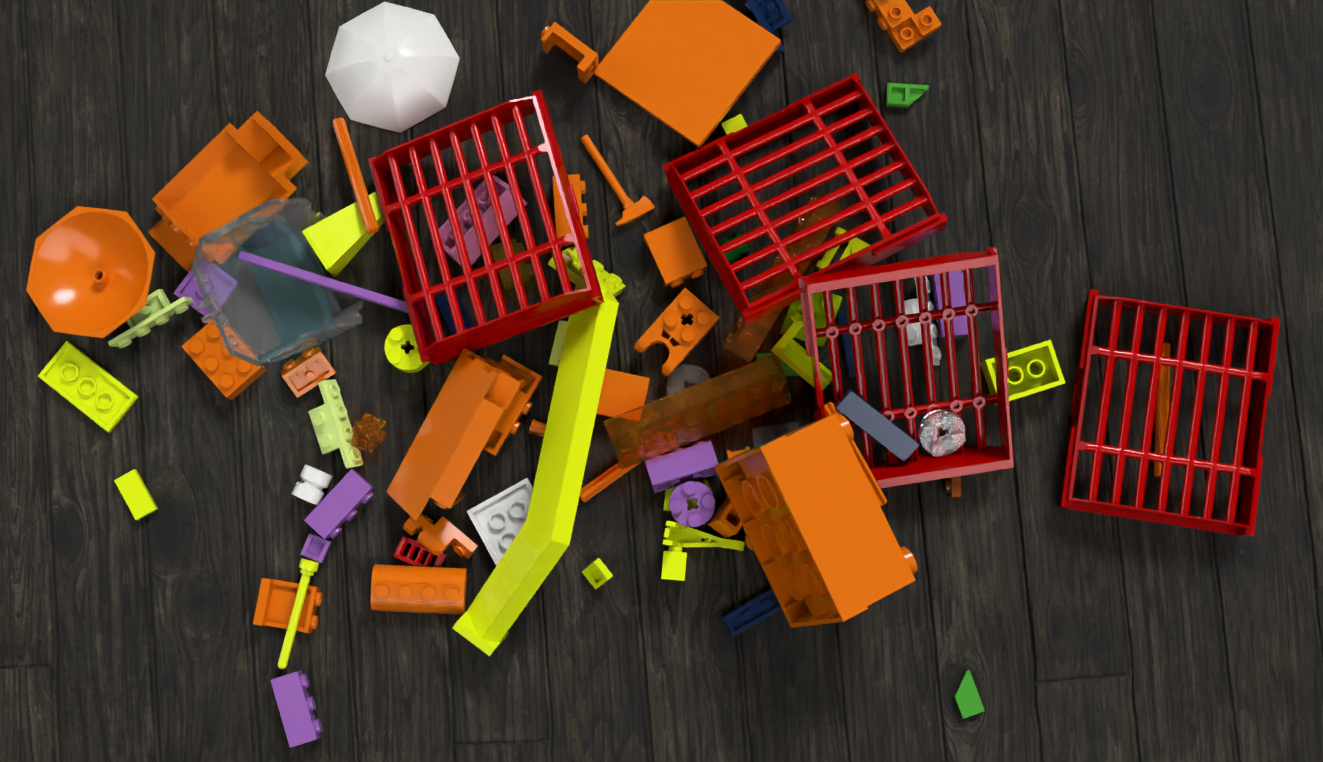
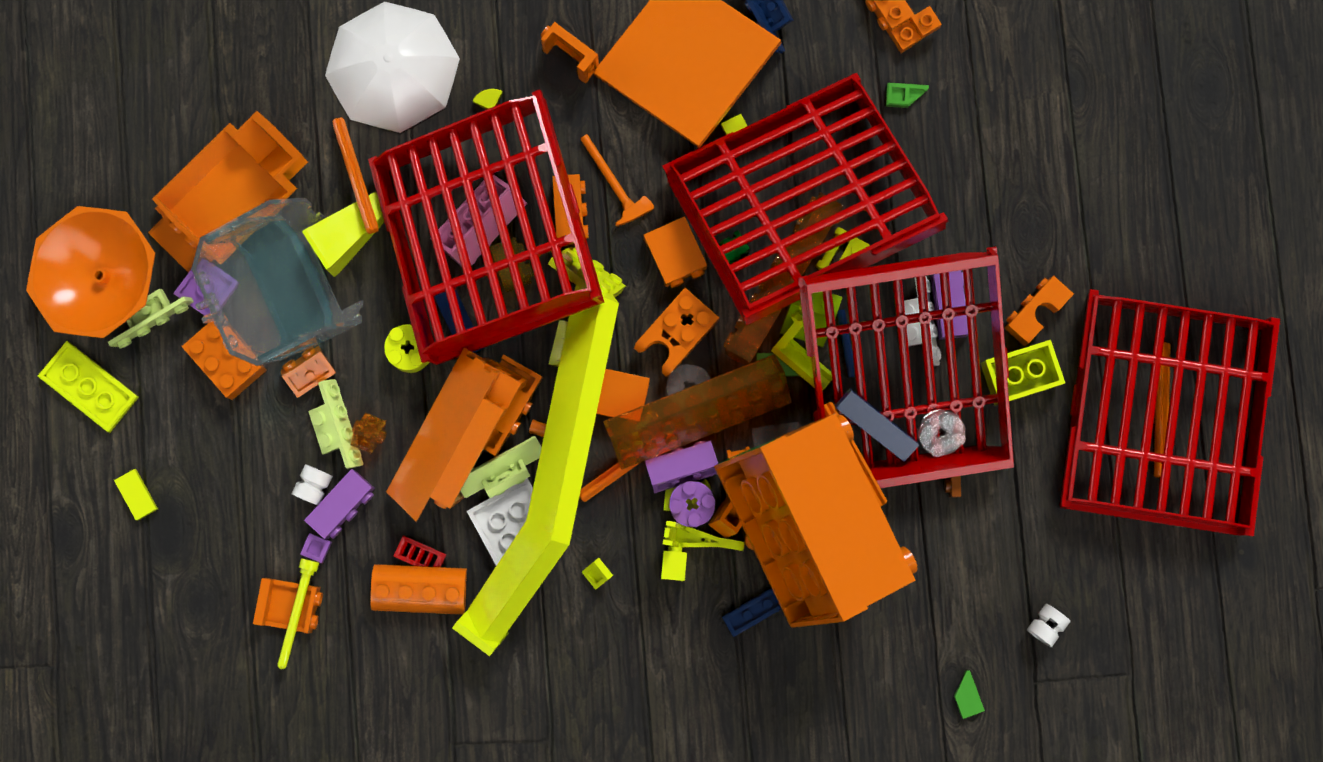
medium lavender tile [238,251,409,314] -> none
medium lavender brick [270,670,323,748] -> none
orange plate [403,514,478,559] -> none
none -> yellowish green bracket [461,436,542,498]
none -> neon yellow tile [473,89,503,109]
none -> orange arch [1004,276,1074,346]
none -> white wheel [1027,604,1070,648]

